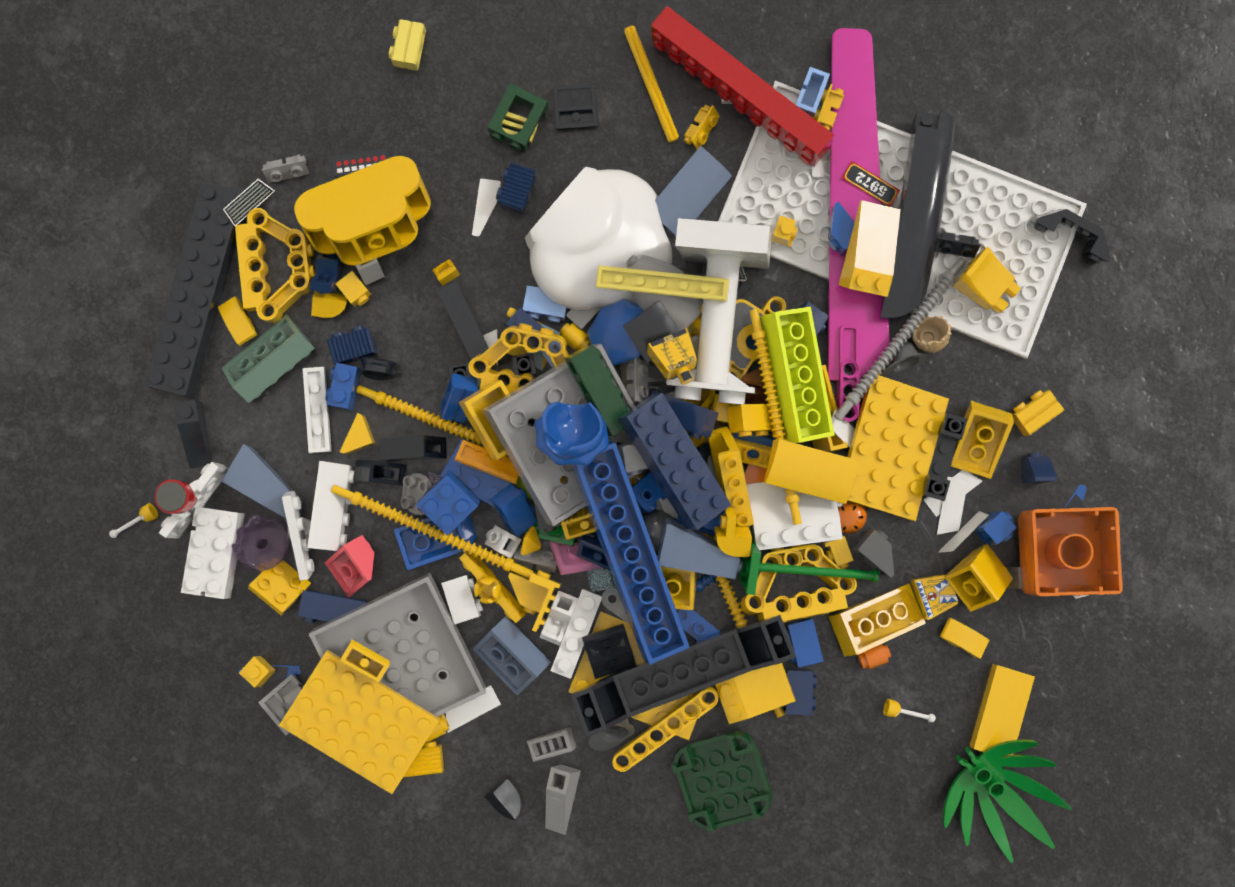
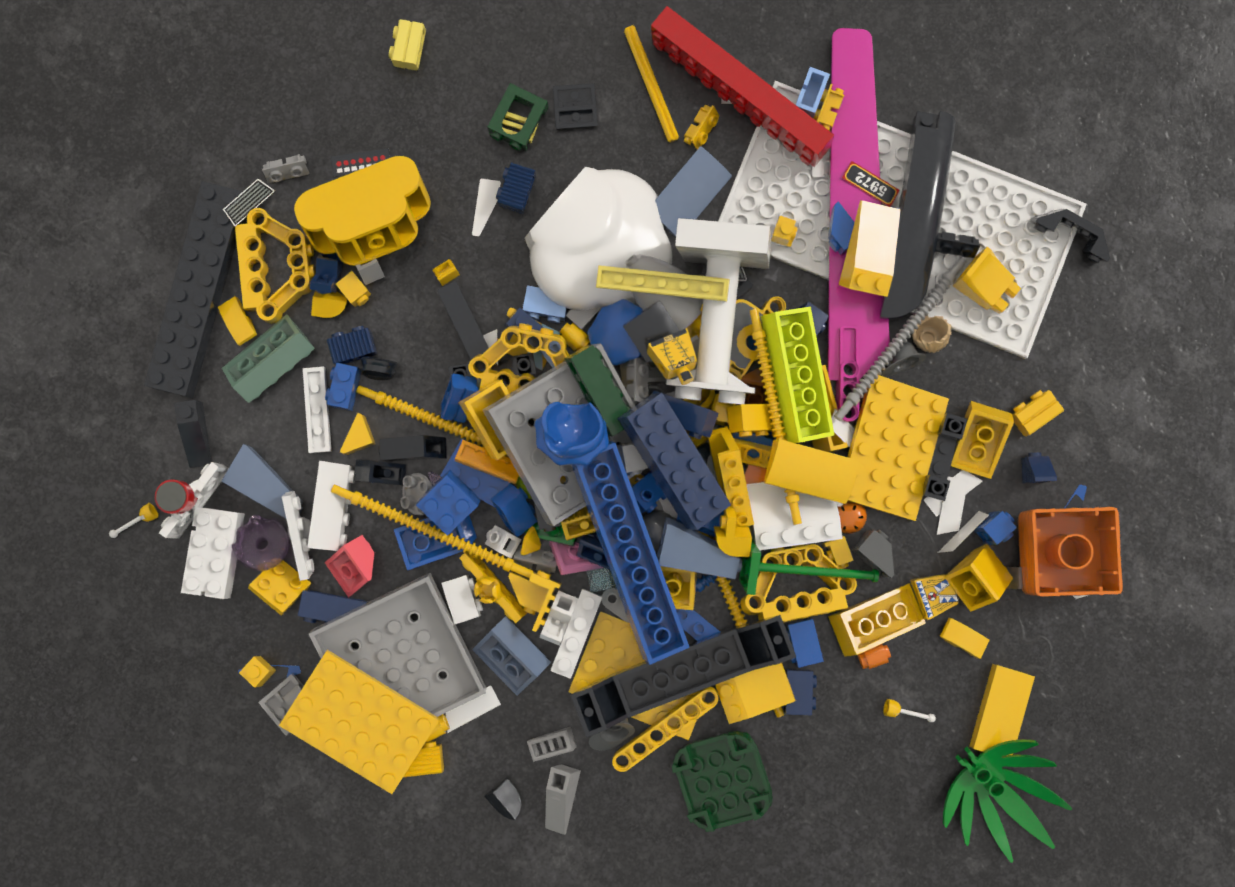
yellow brick [340,639,390,683] -> none
black slope [582,624,636,679] -> none

